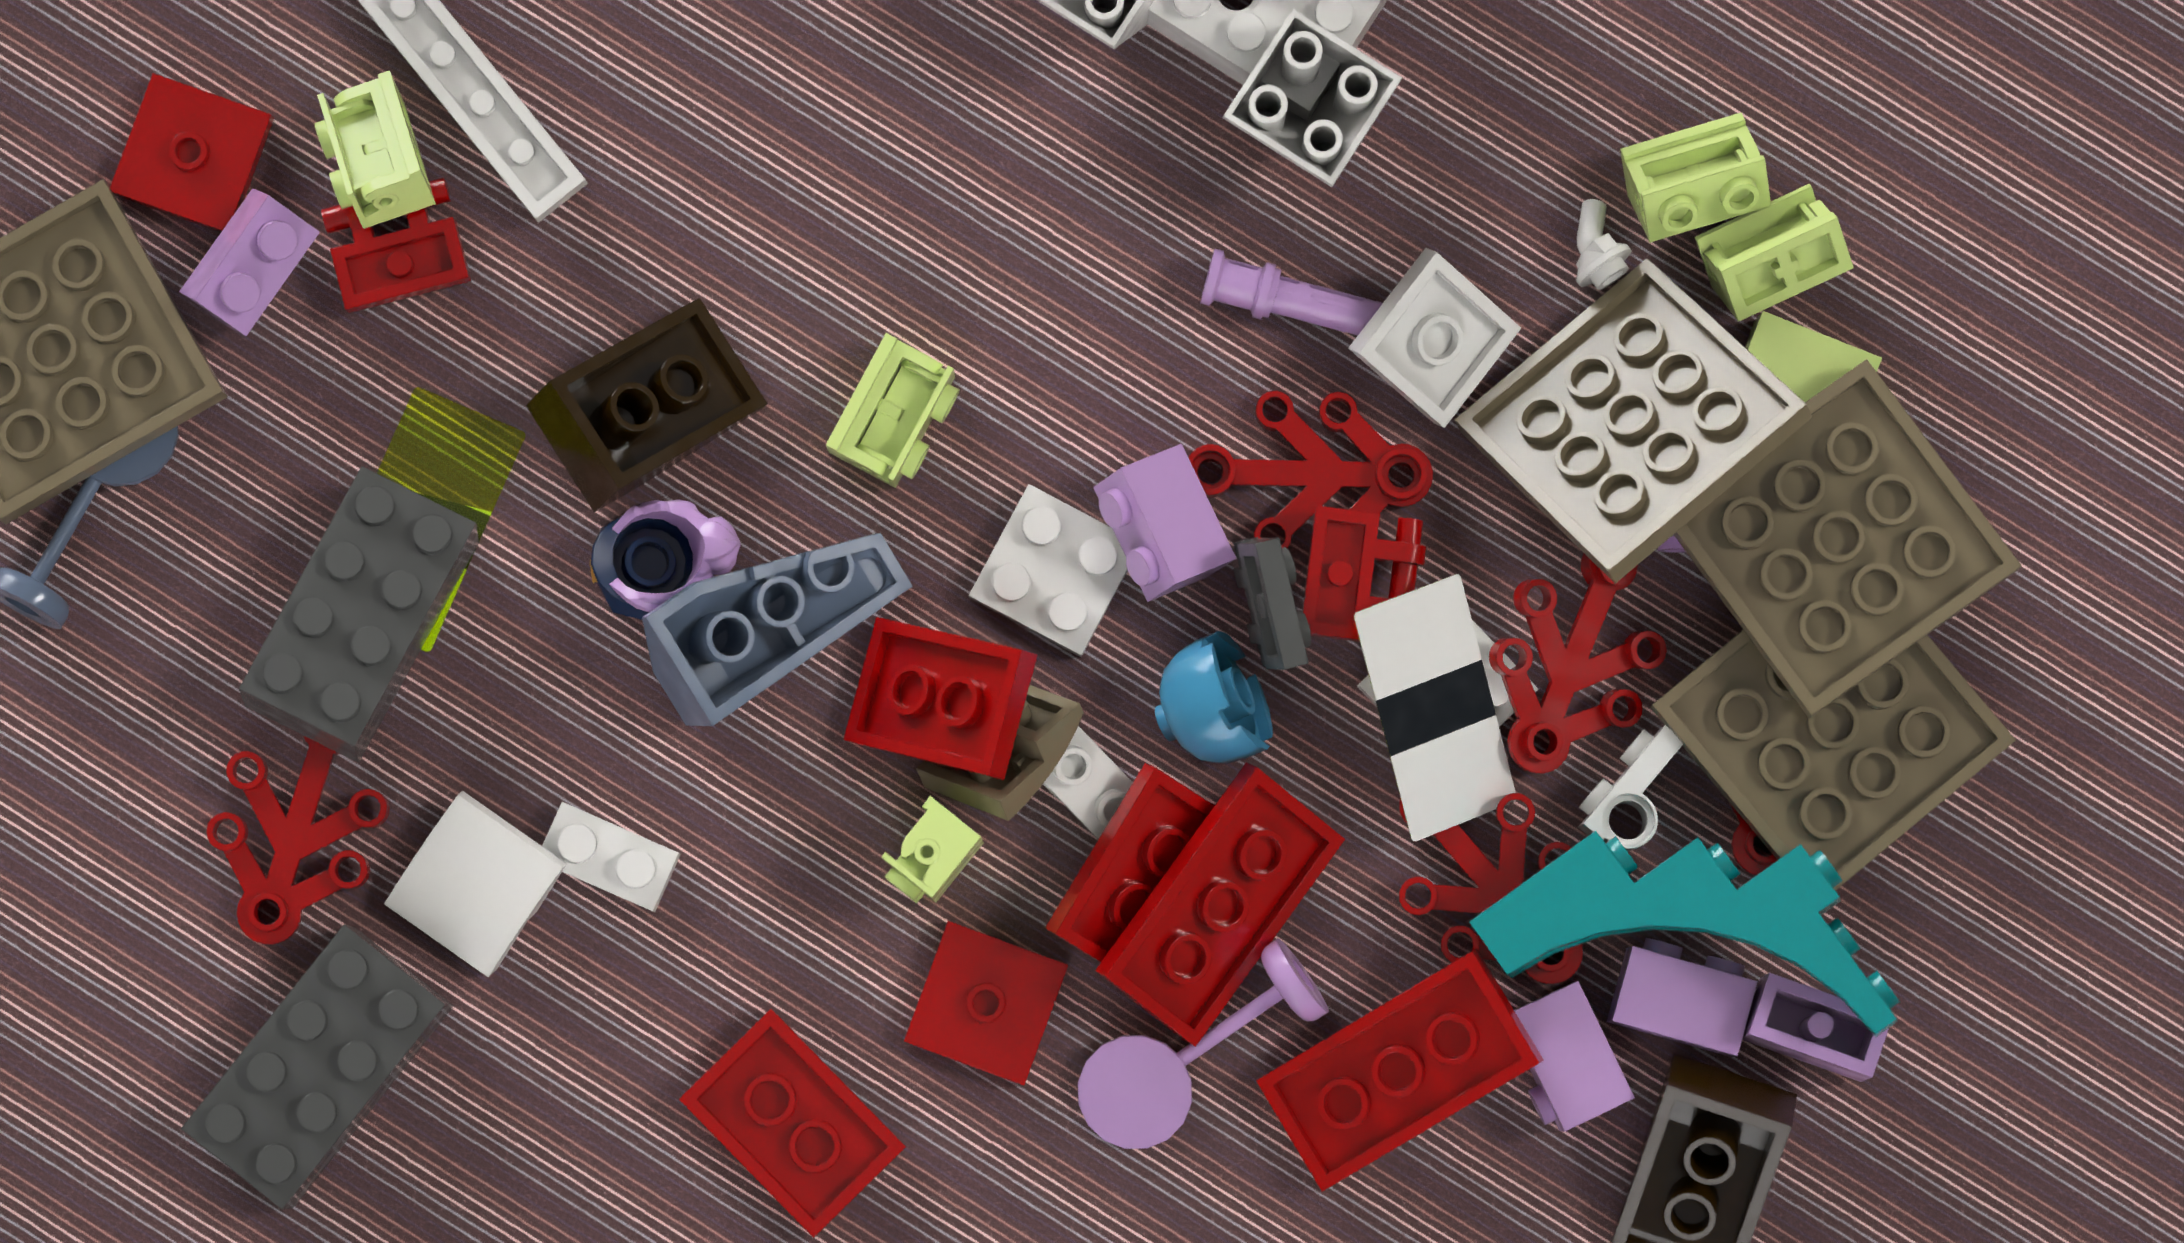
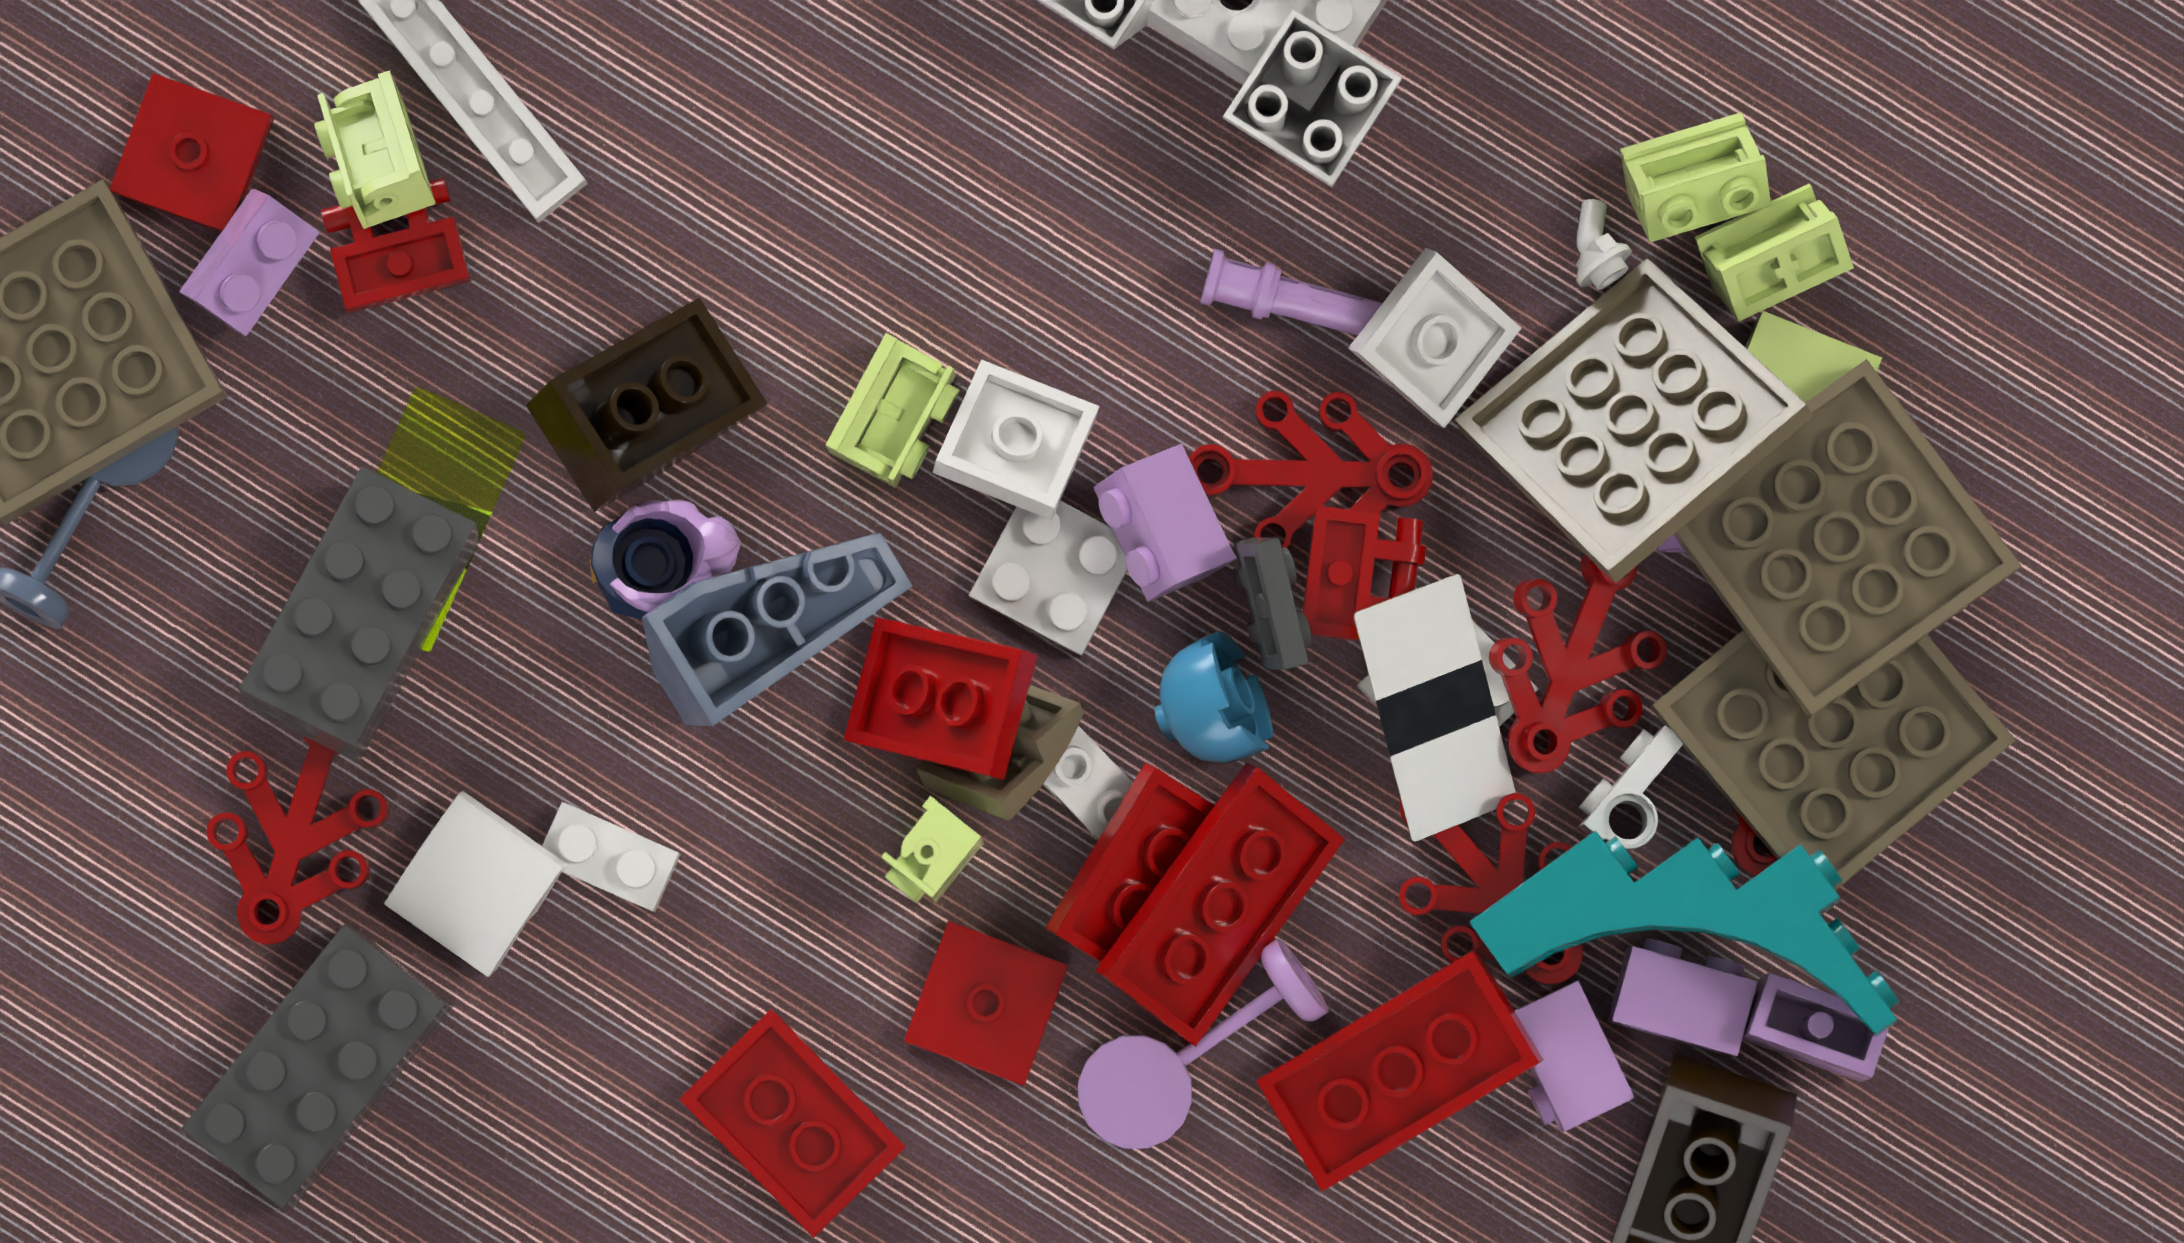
none -> white plate [933,359,1099,520]

